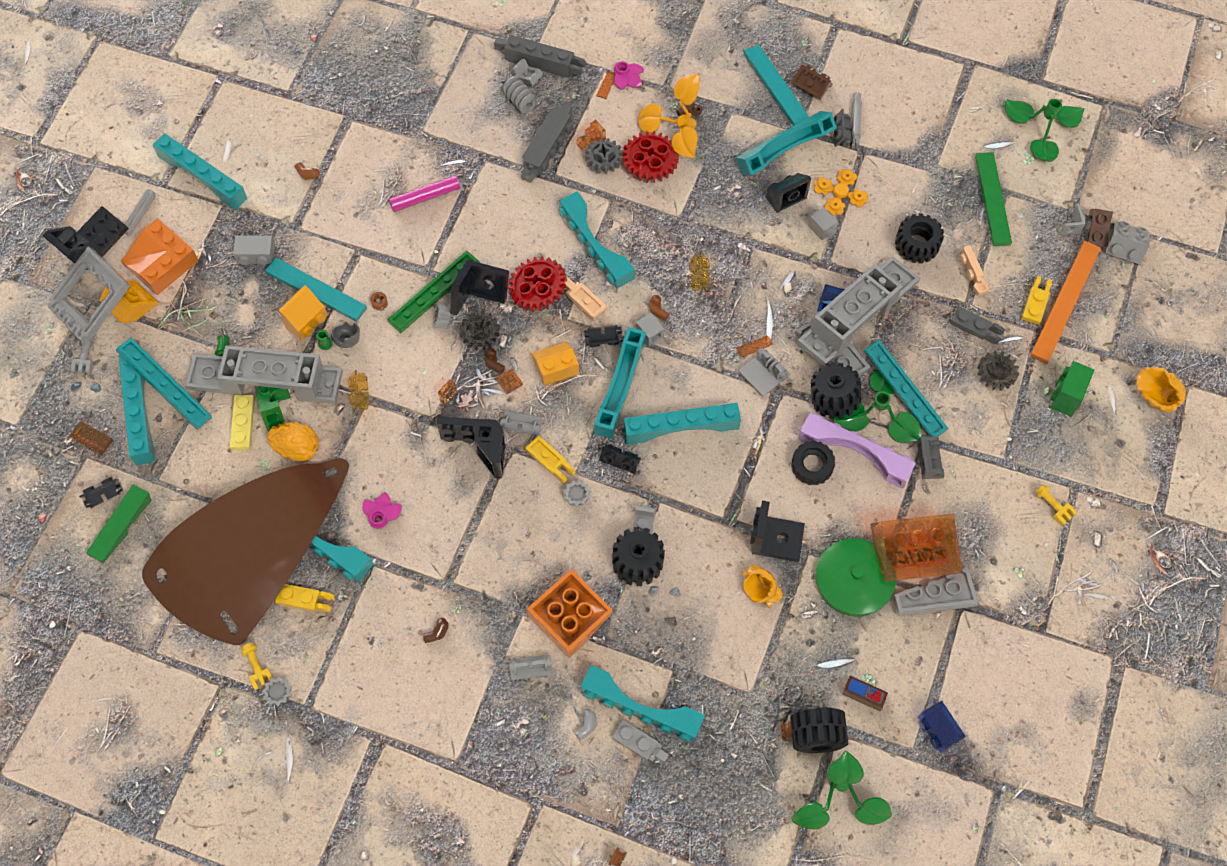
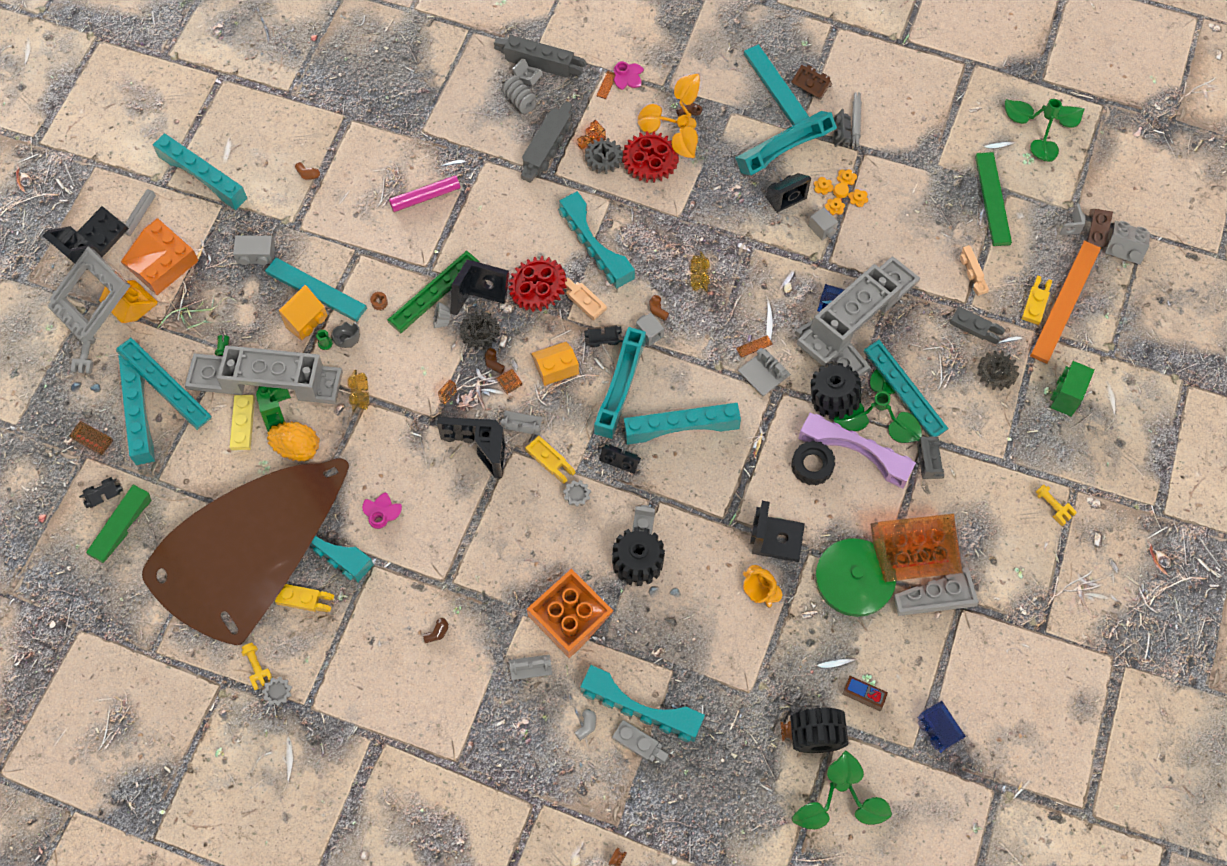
black tyre [895,213,944,264] -> none
light orange piece [1136,366,1186,413] -> none

